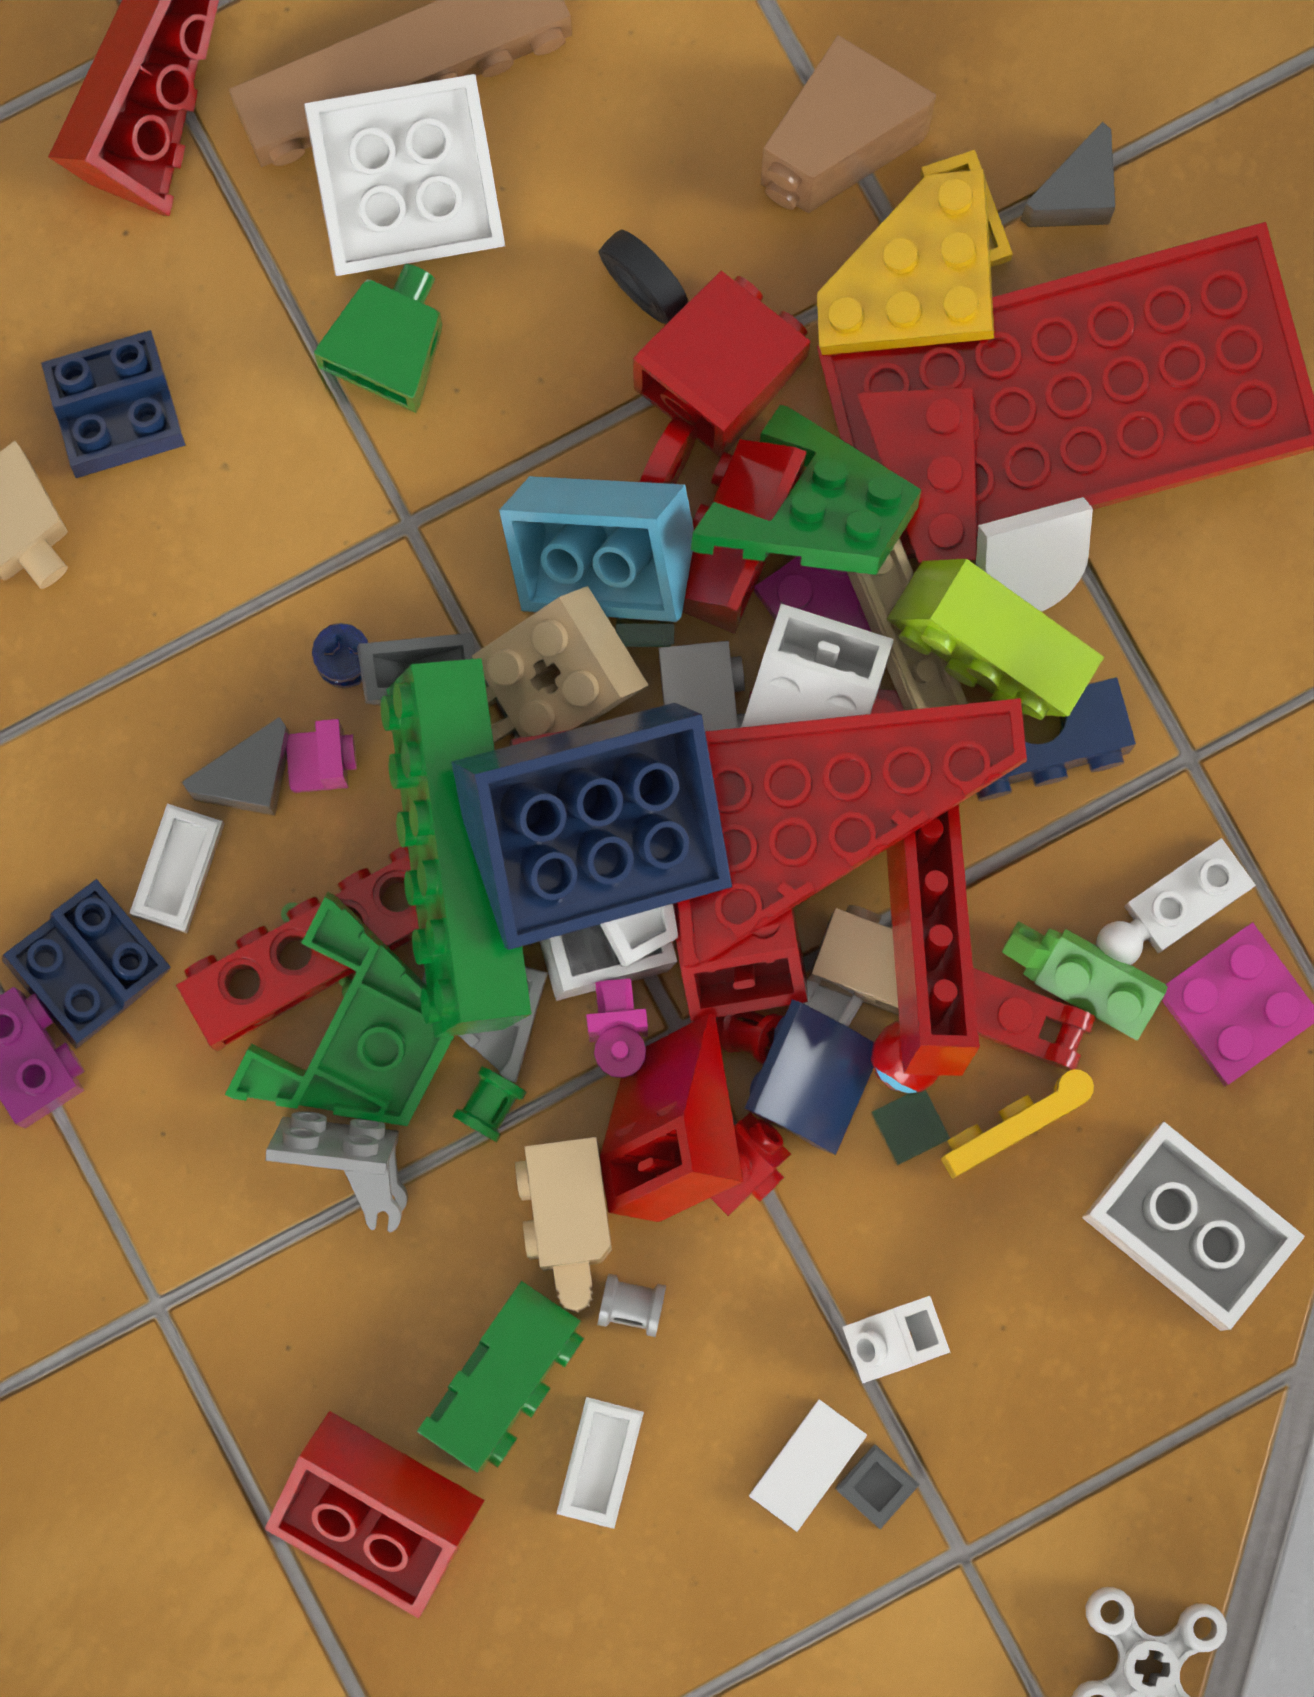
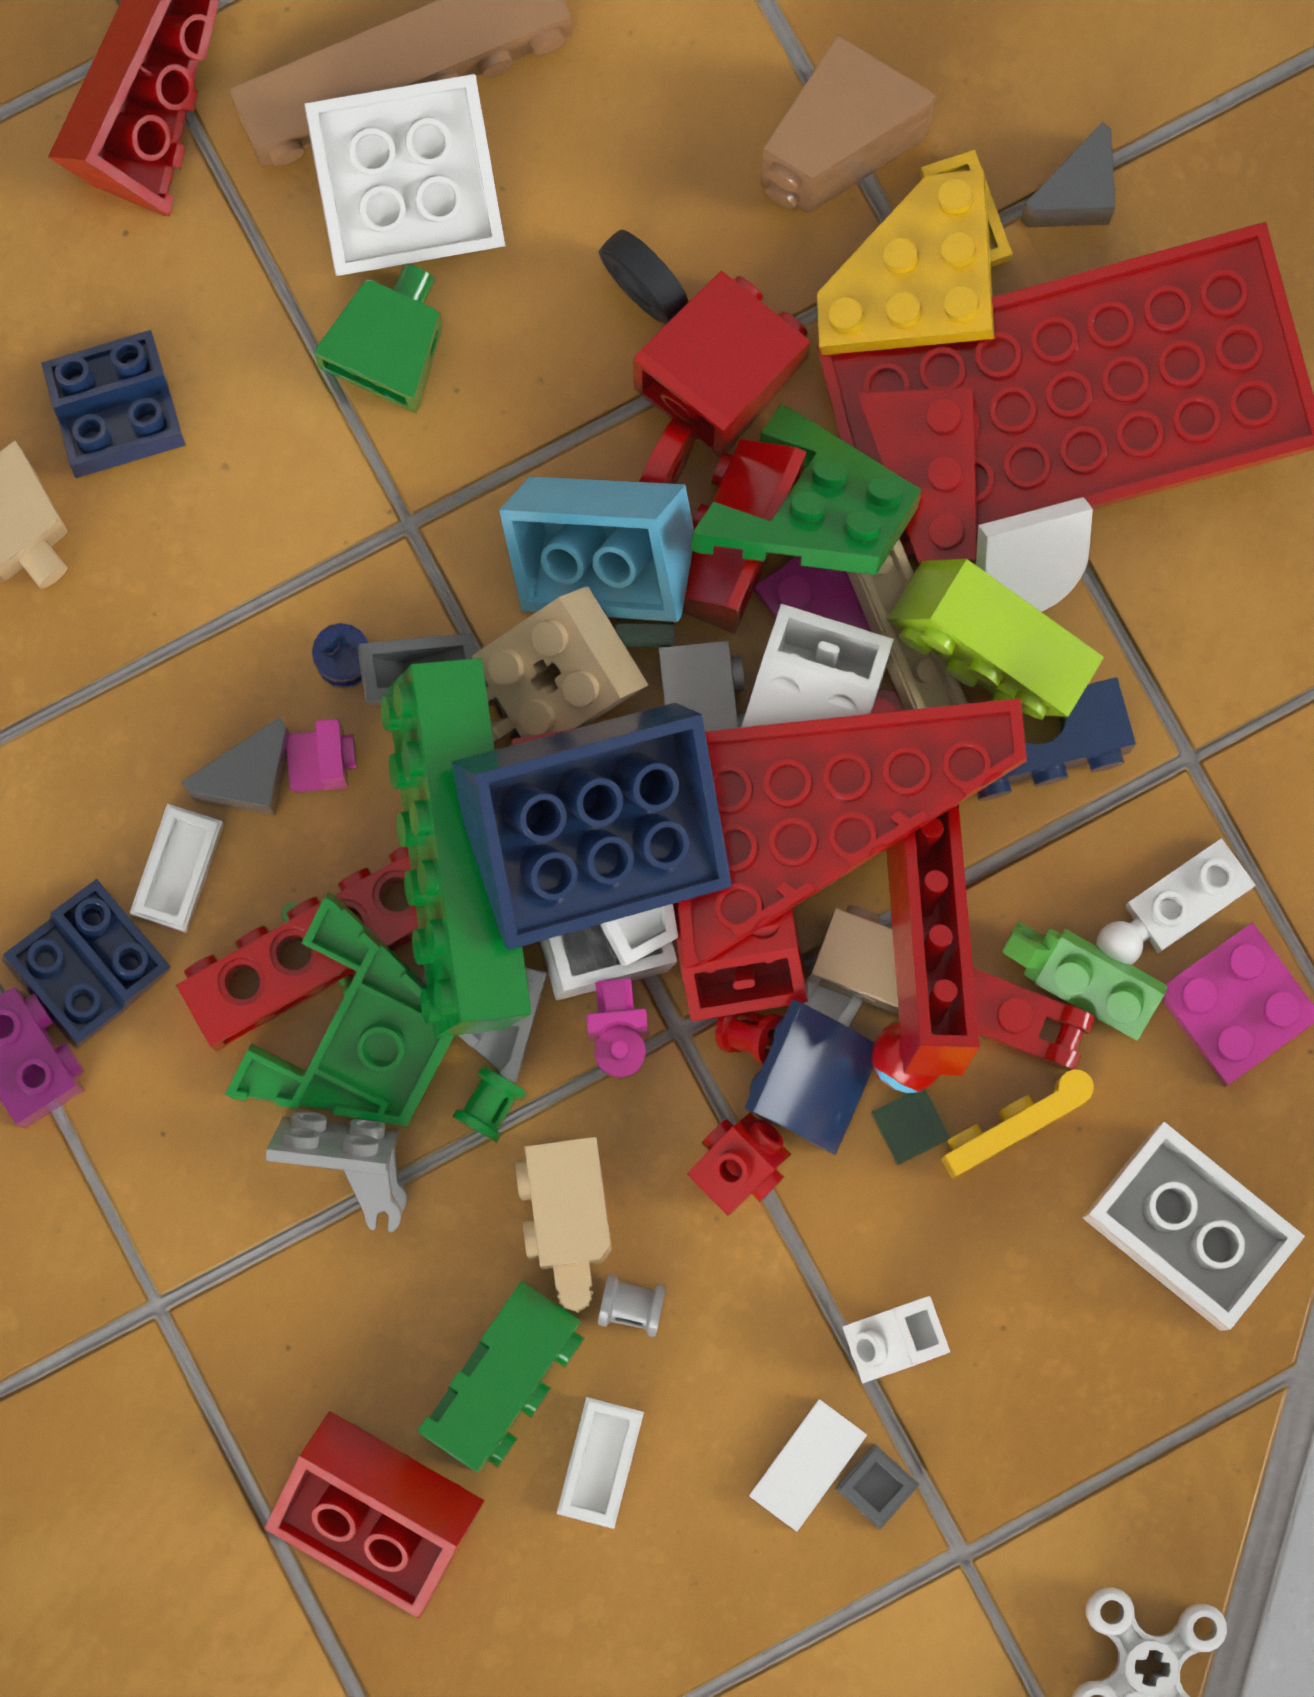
red slope [600,1014,743,1222] -> none

